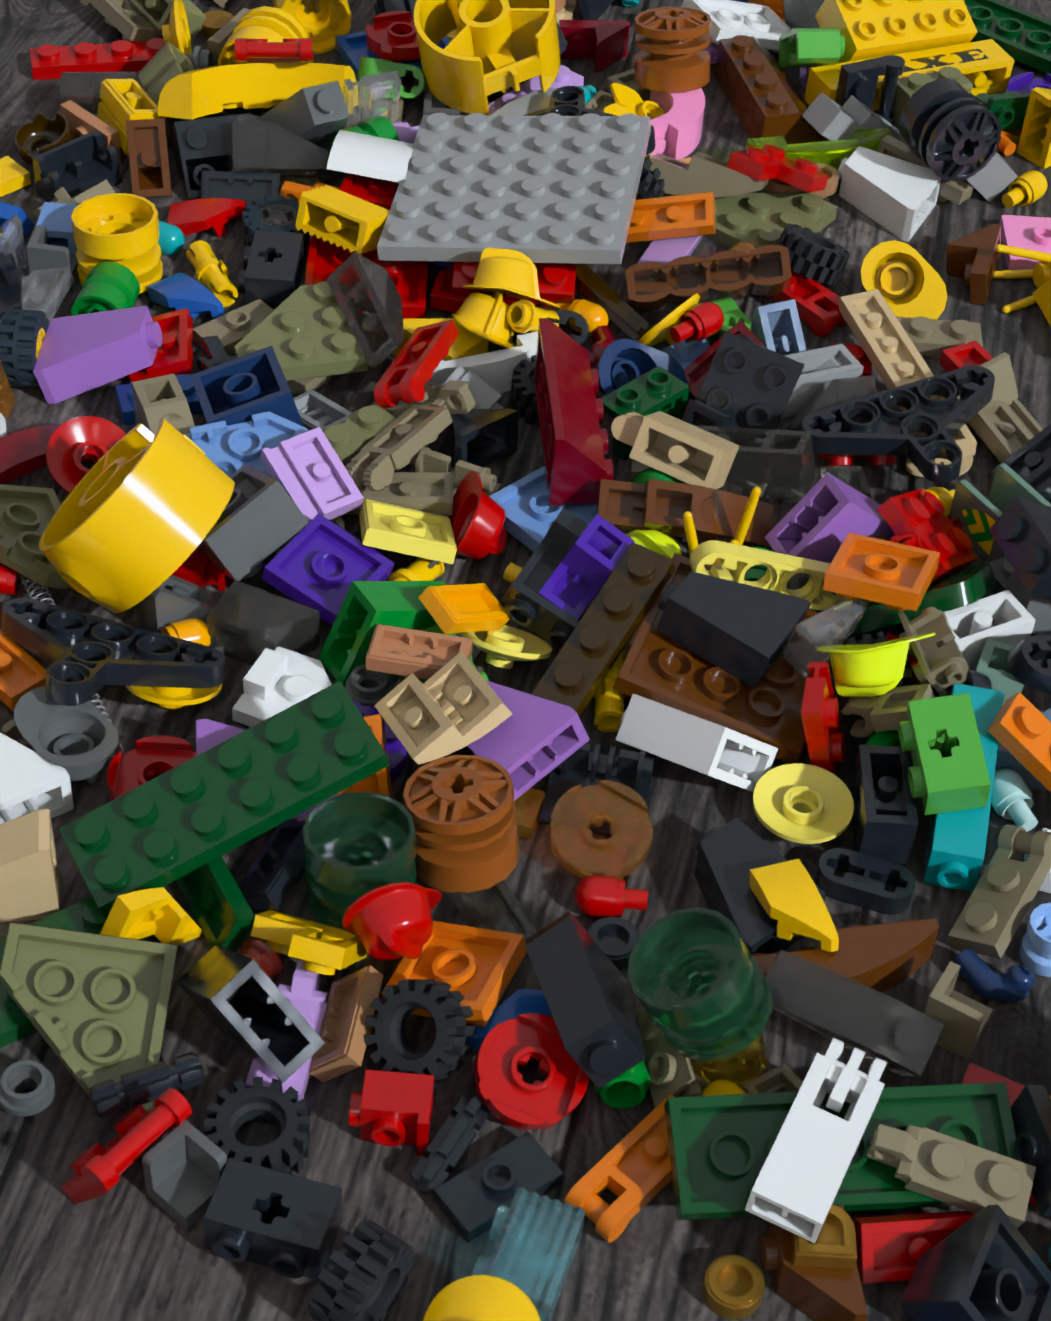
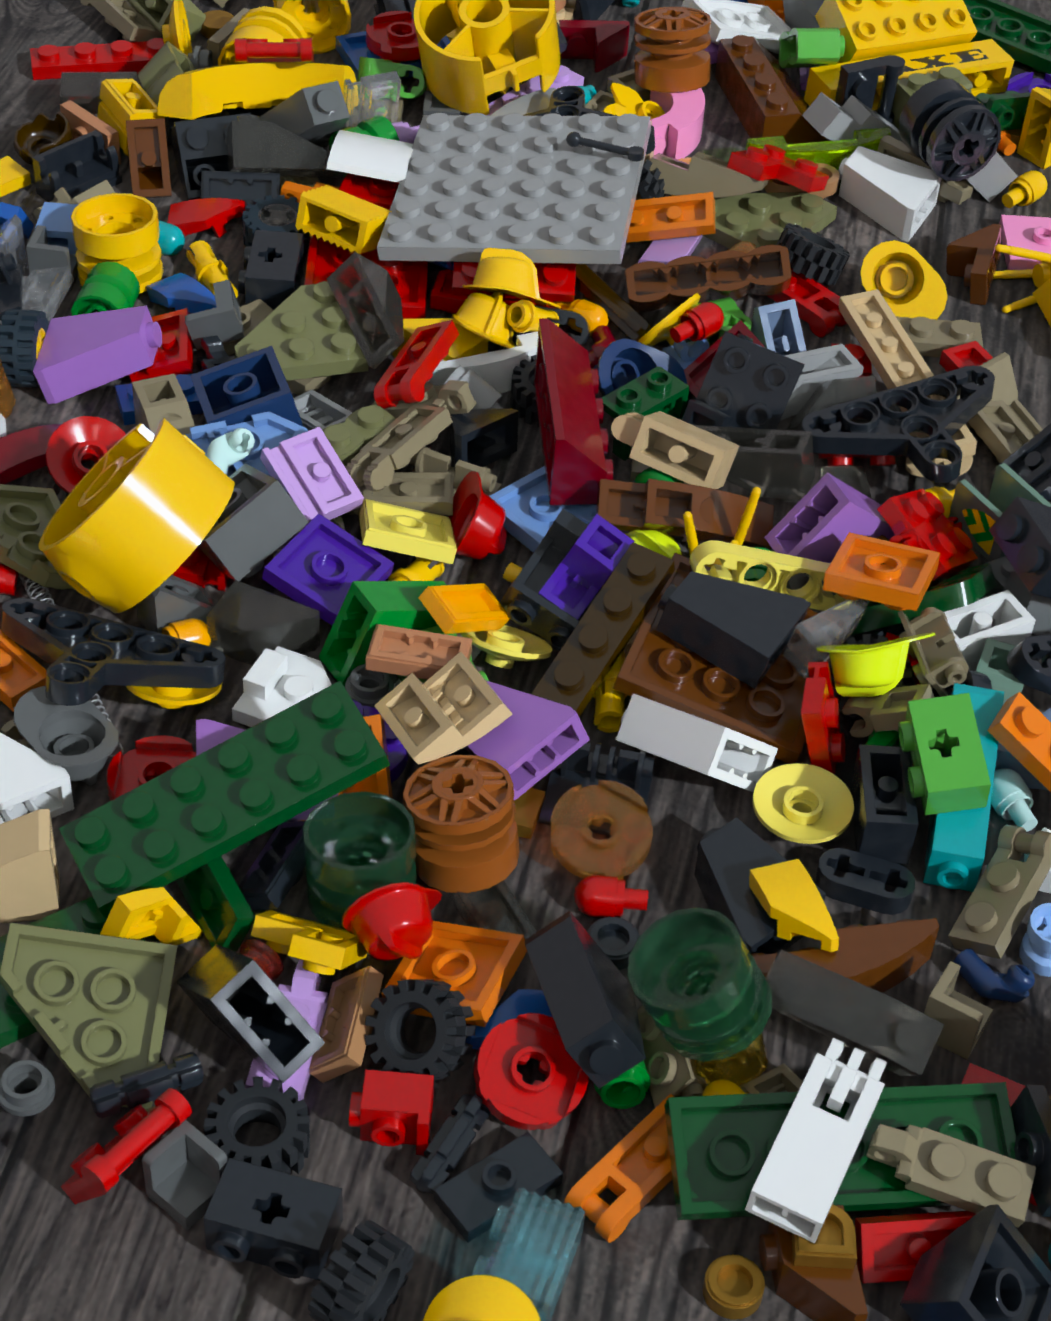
none -> dark grey panel [185,280,245,350]
none -> light aqua arm [206,428,255,475]
none -> black hinge [566,132,644,162]

